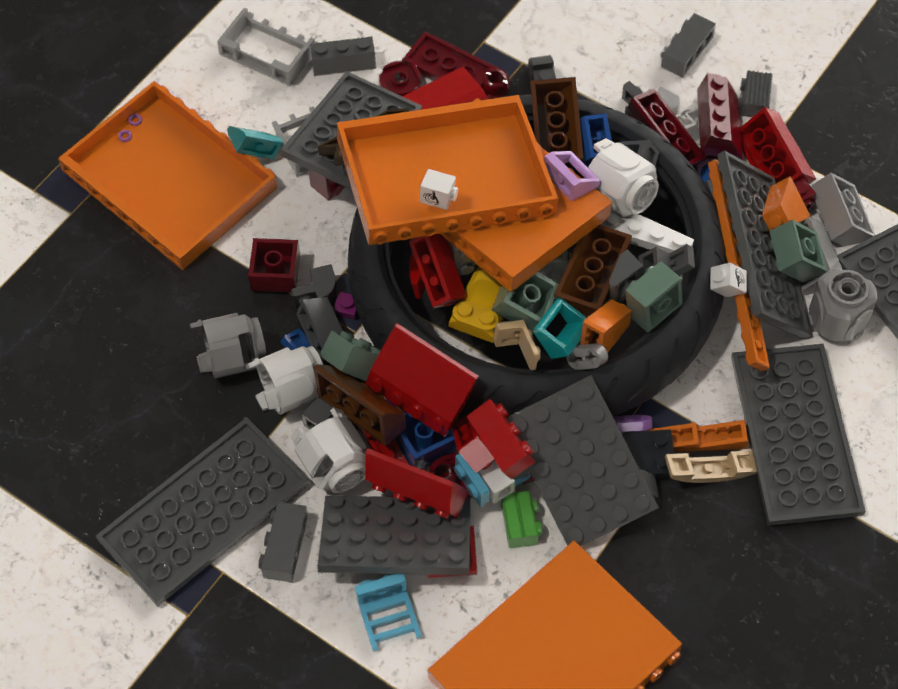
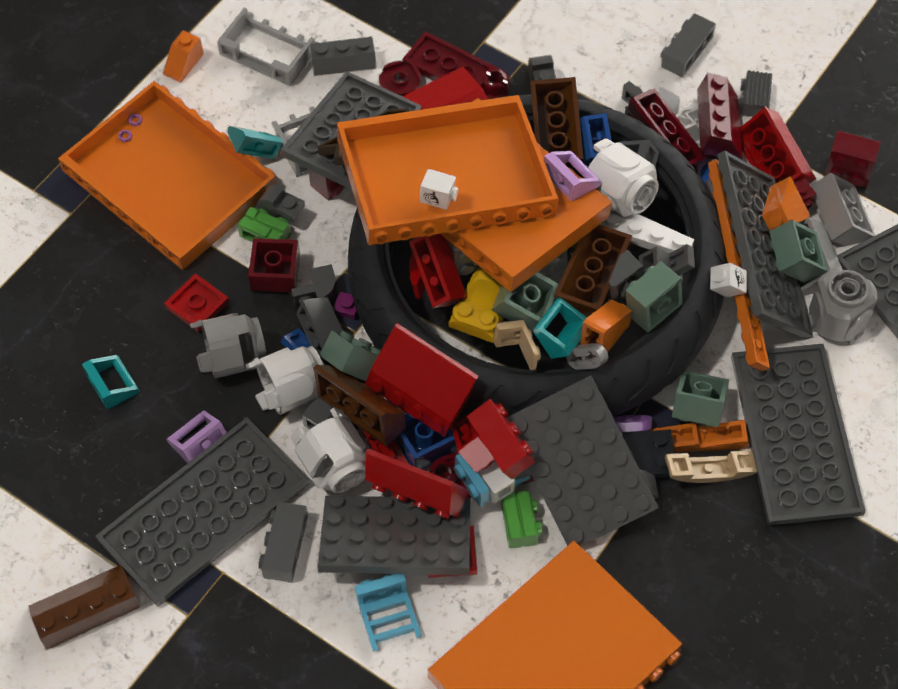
none -> reddish brown slope [28,565,140,650]
none -> teal tile [82,355,140,410]
none -> orange slope [163,30,204,83]
none -> red plate [164,273,229,333]
none -> lavender tile [166,410,227,463]
none -> bright green brick [238,207,291,242]
none -> dark grey brick [256,184,305,222]
none -> sand green brick [672,370,730,427]
none -> dark red brick [824,130,881,188]

